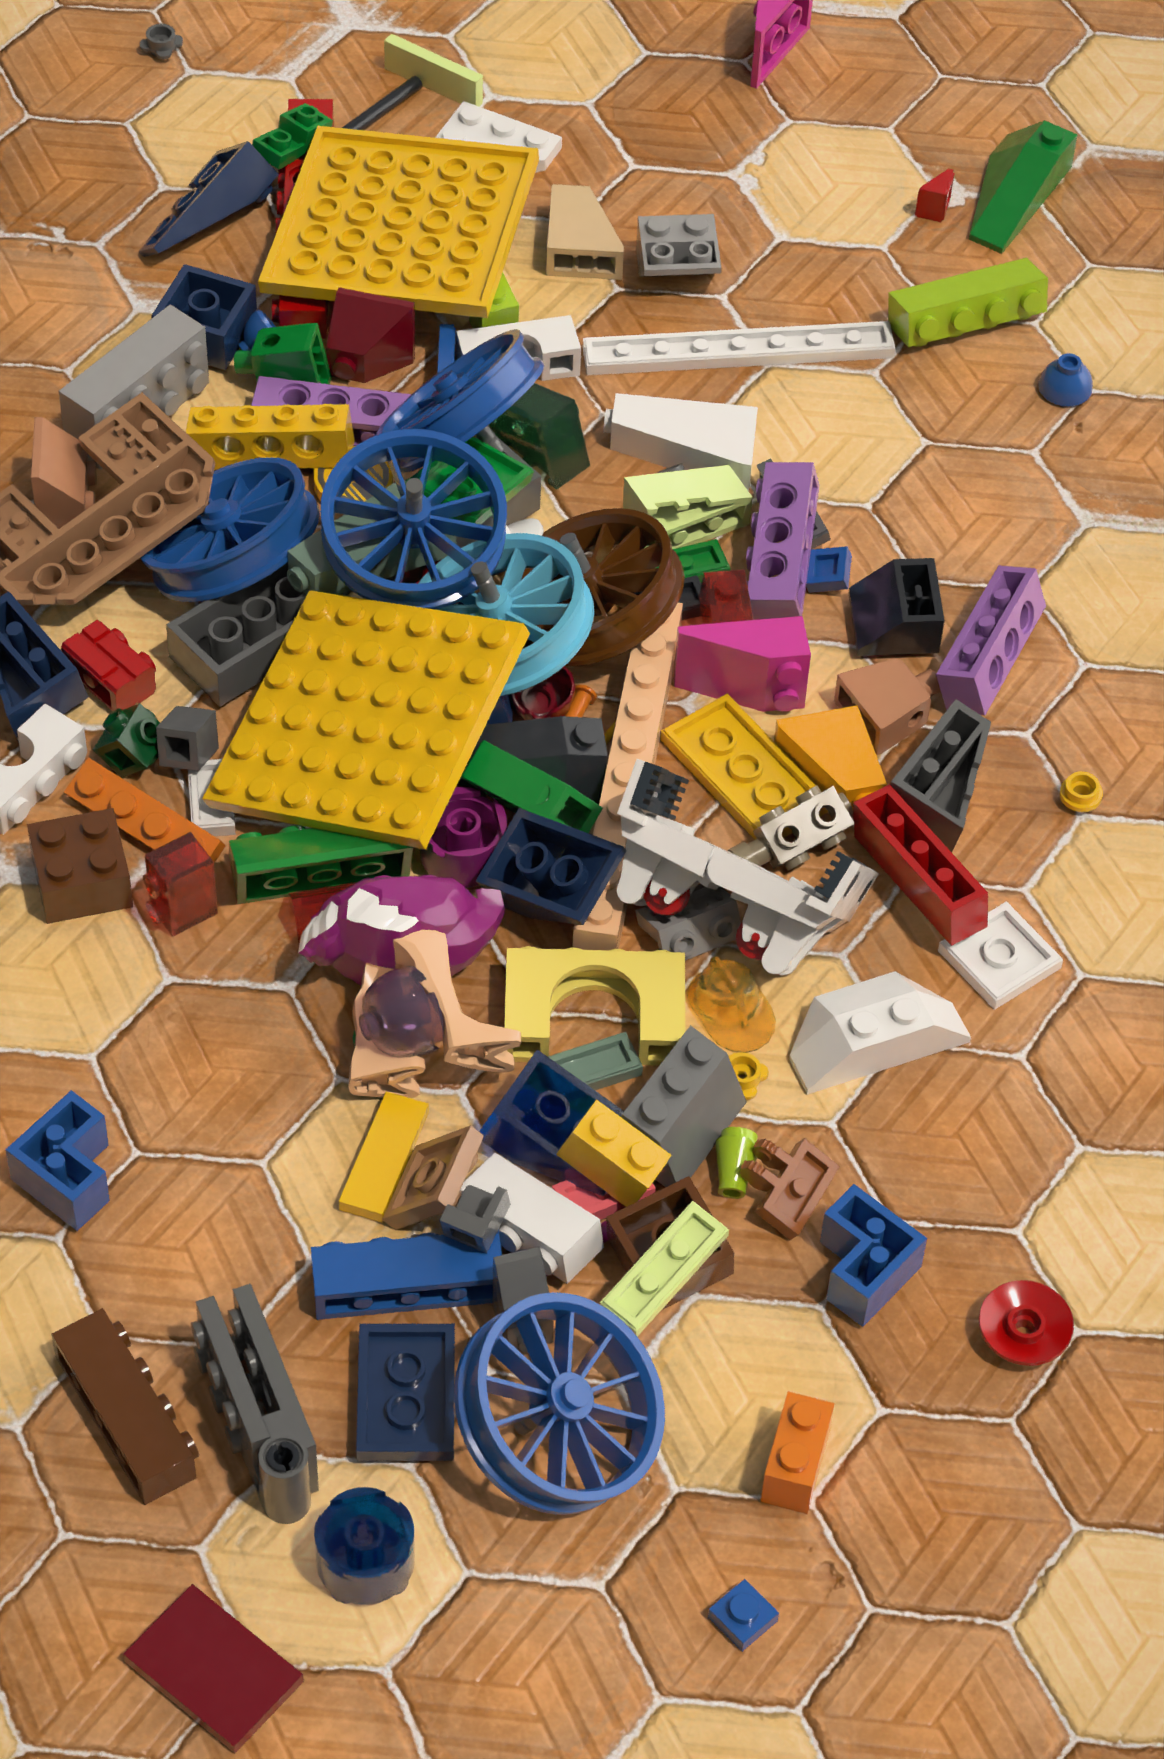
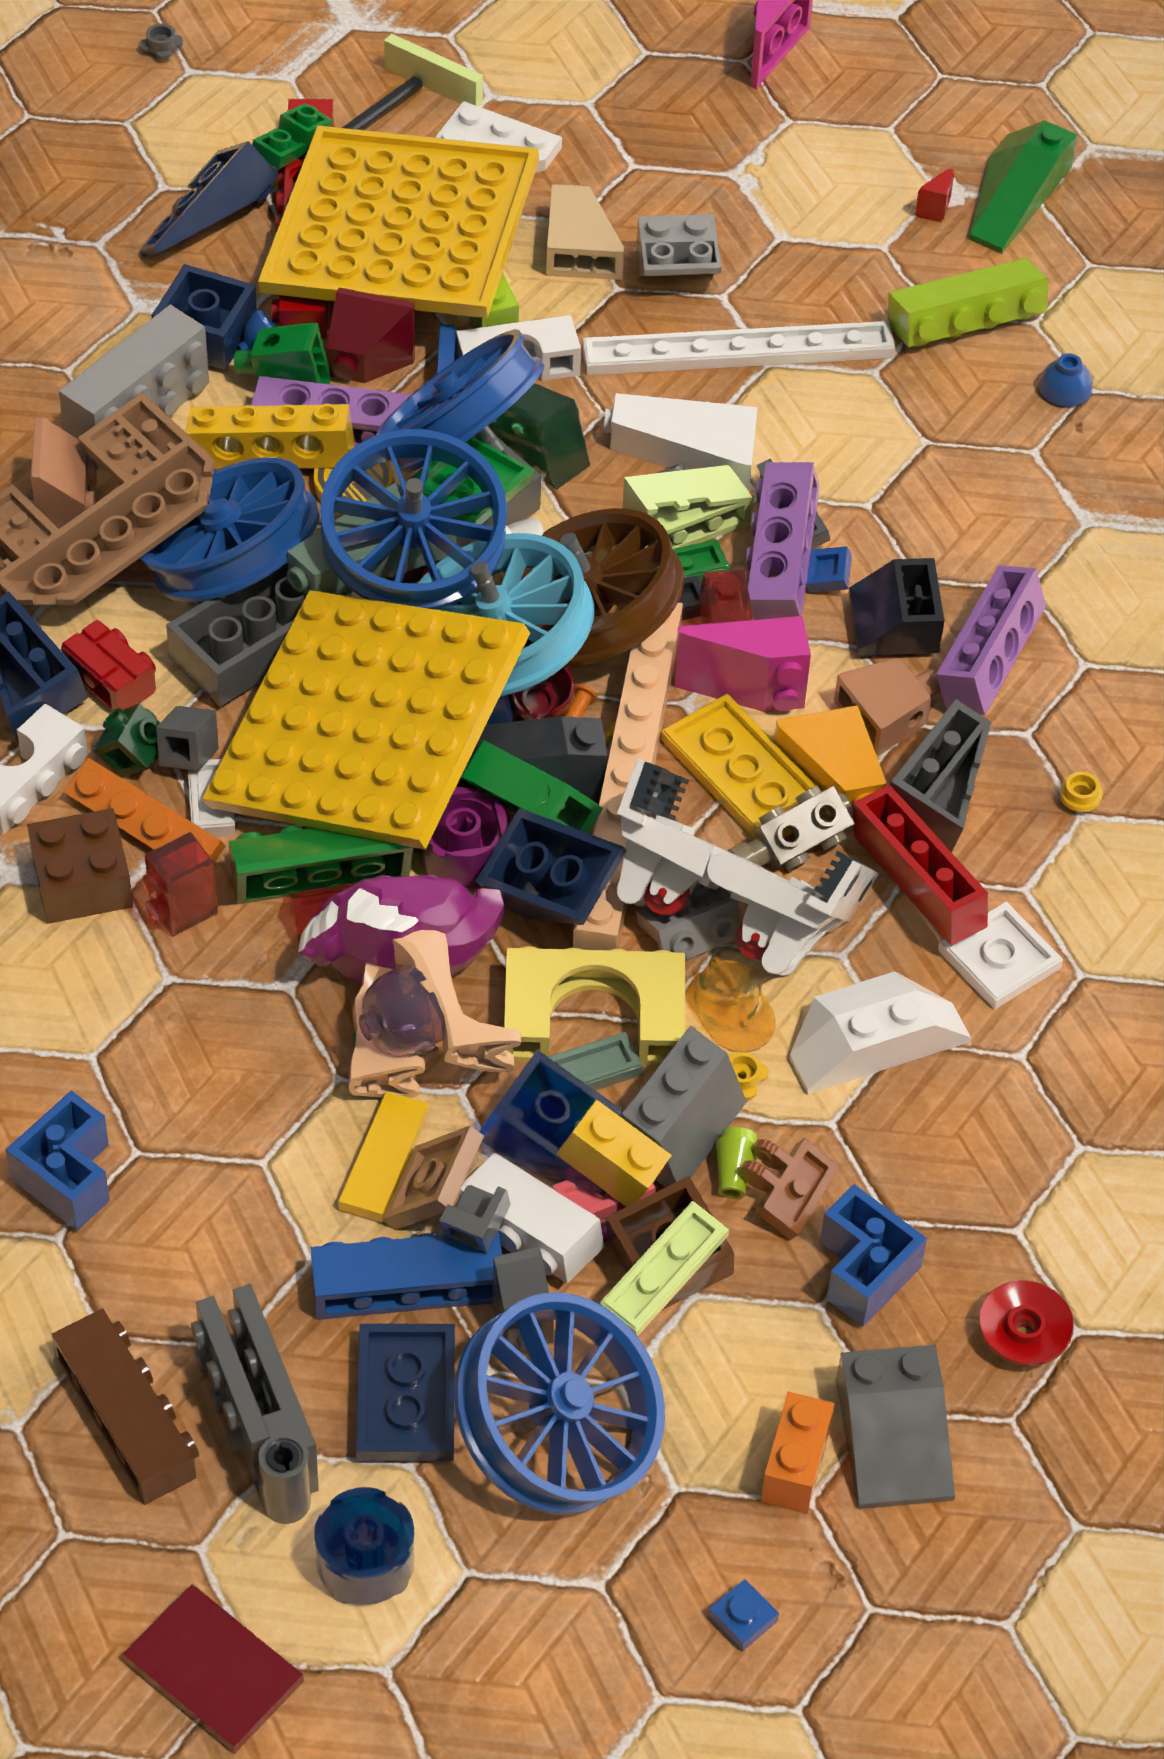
none -> dark grey slope [836,1344,955,1509]

